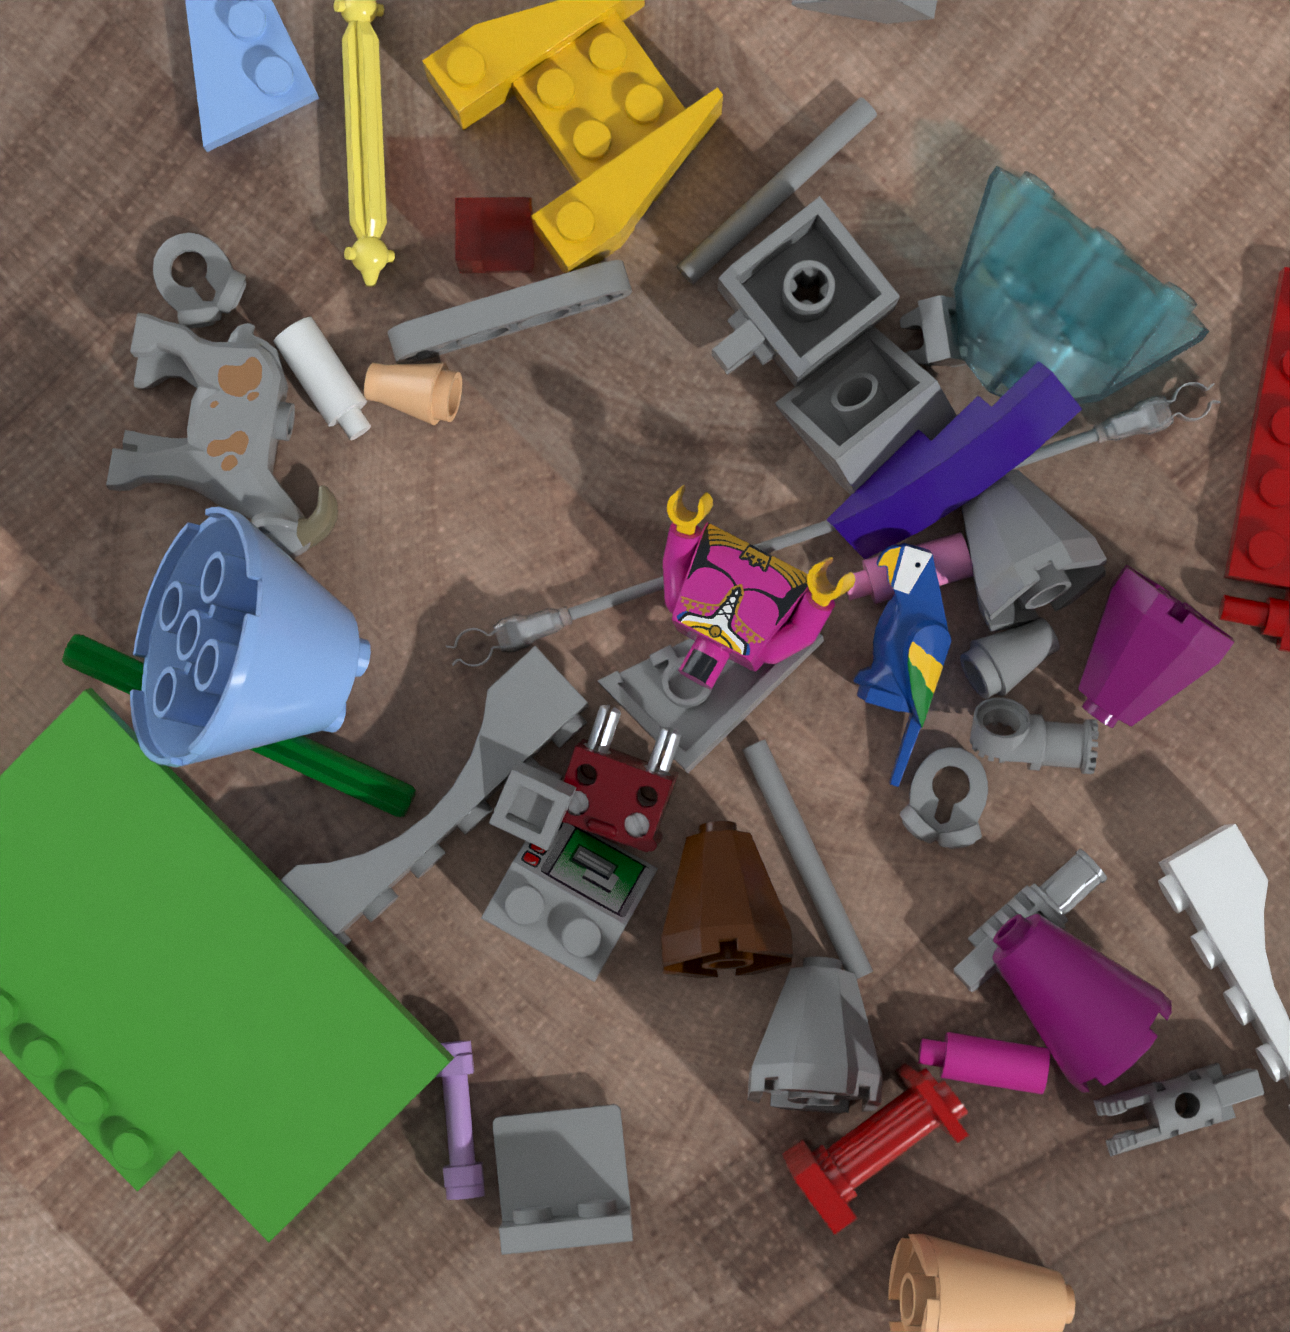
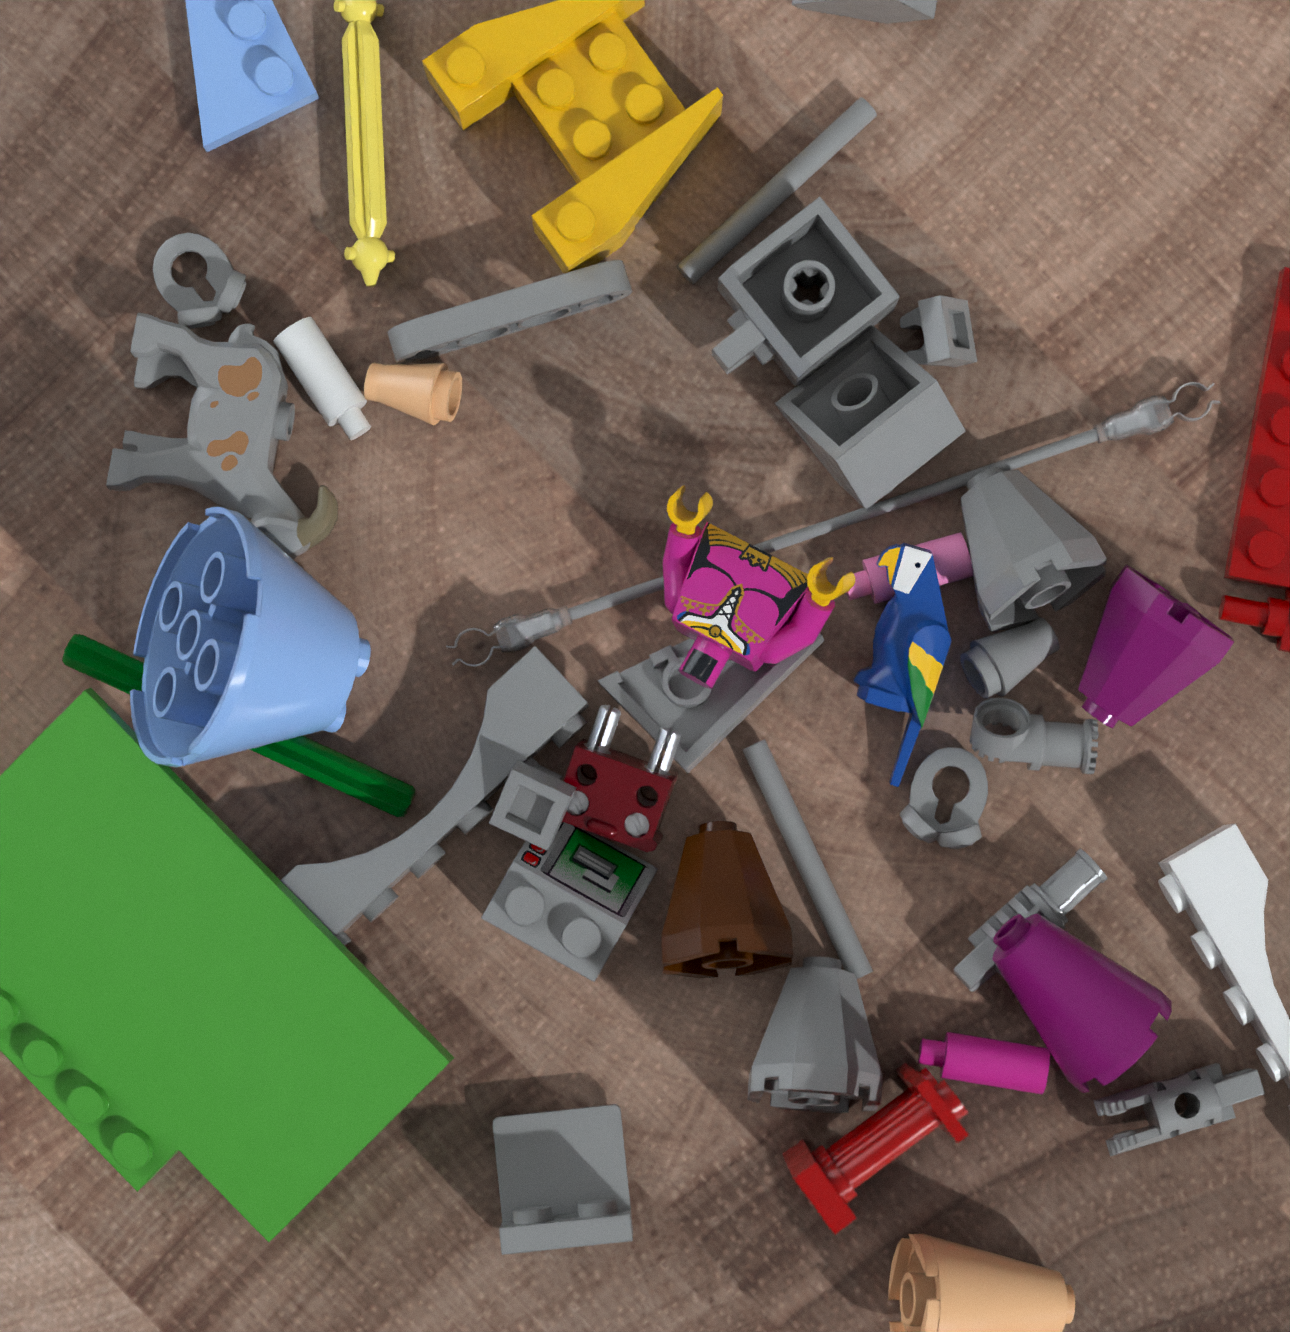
lavender bar [436,1040,485,1200] -> none
clear red panel [455,197,535,273] -> none
dark purple slope [826,361,1082,559] -> none
clear light blue brick [954,166,1210,404] -> none

